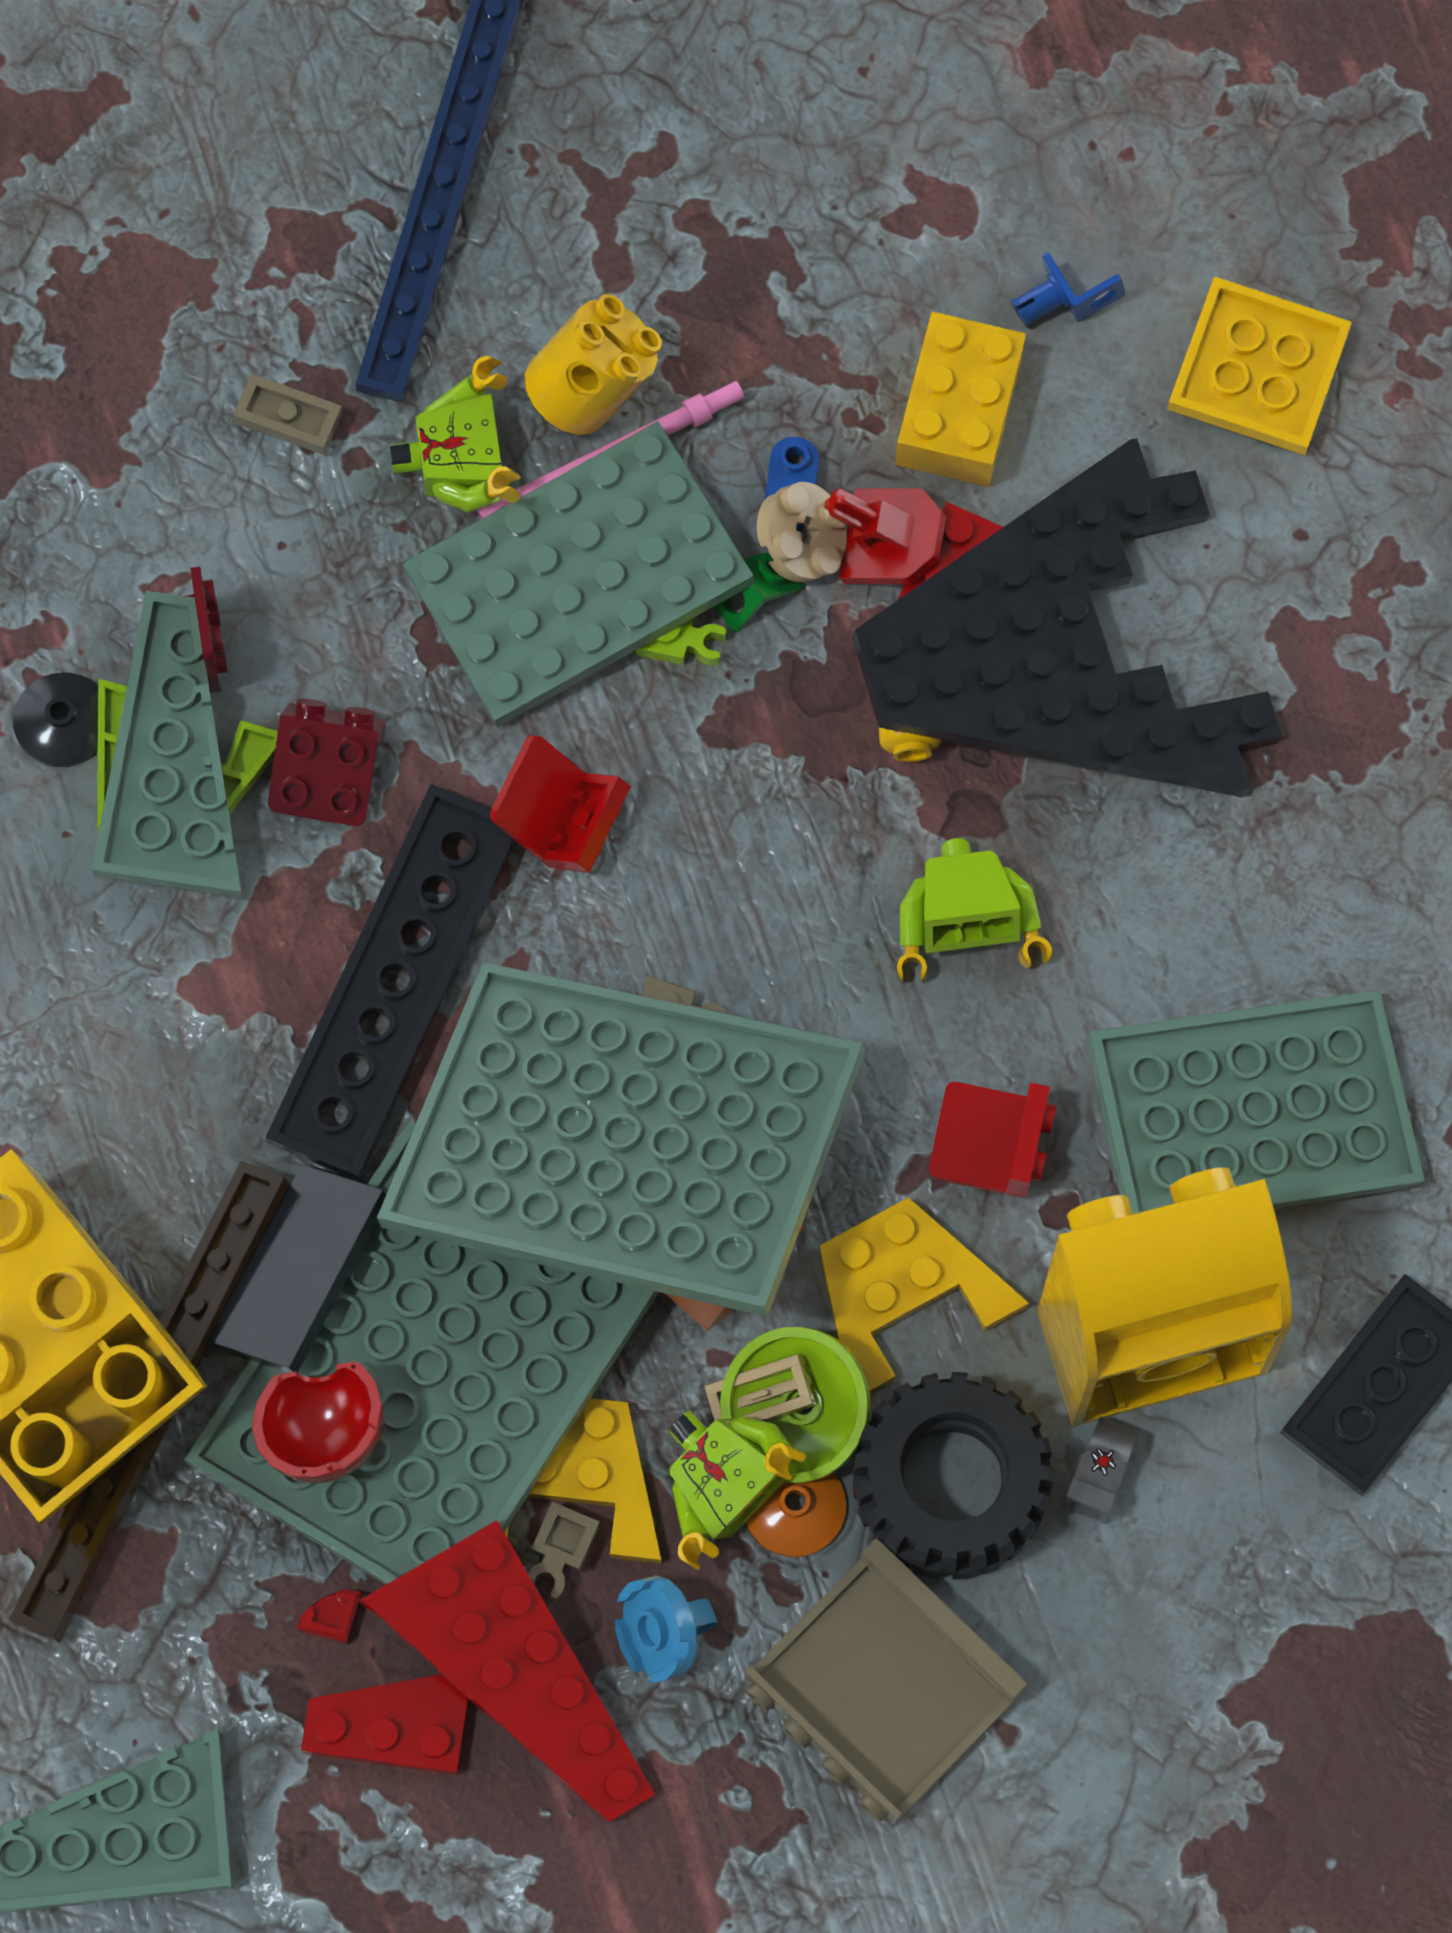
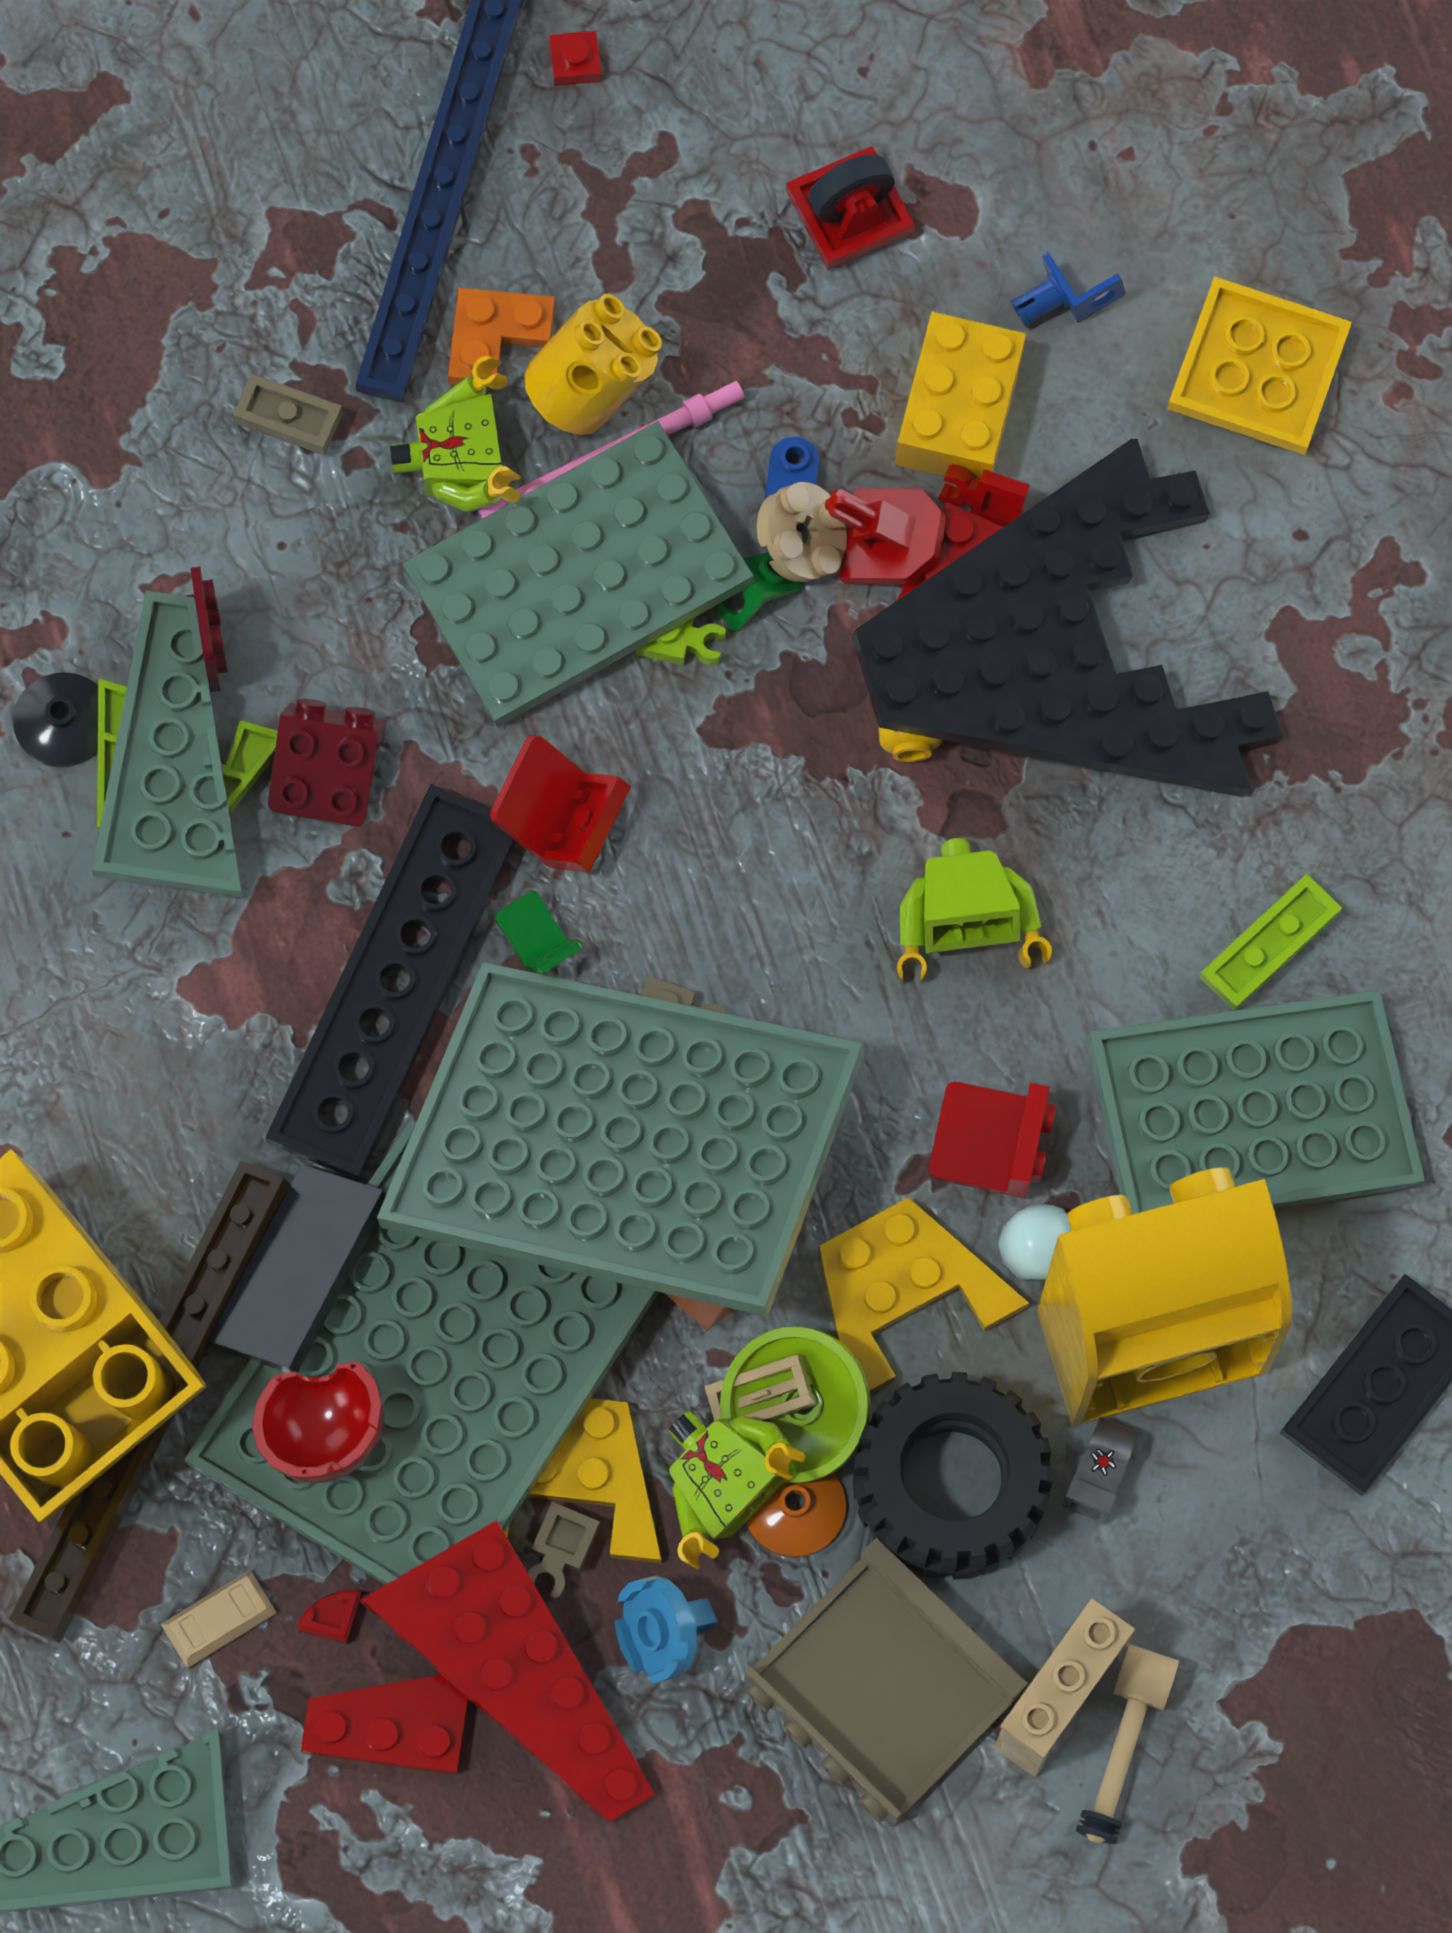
none -> tan tile [161,1570,277,1669]
none -> orange plate [448,288,555,388]
none -> green bracket [494,890,583,974]
none -> red plate [549,31,601,86]
none -> red plate [786,146,915,270]
none -> red plate [939,464,1030,527]
none -> tan window [992,1598,1135,1777]
none -> light aqua hair [998,1204,1071,1281]
none -> tan piece [1076,1644,1179,1844]
none -> lime plate [1199,874,1342,1011]

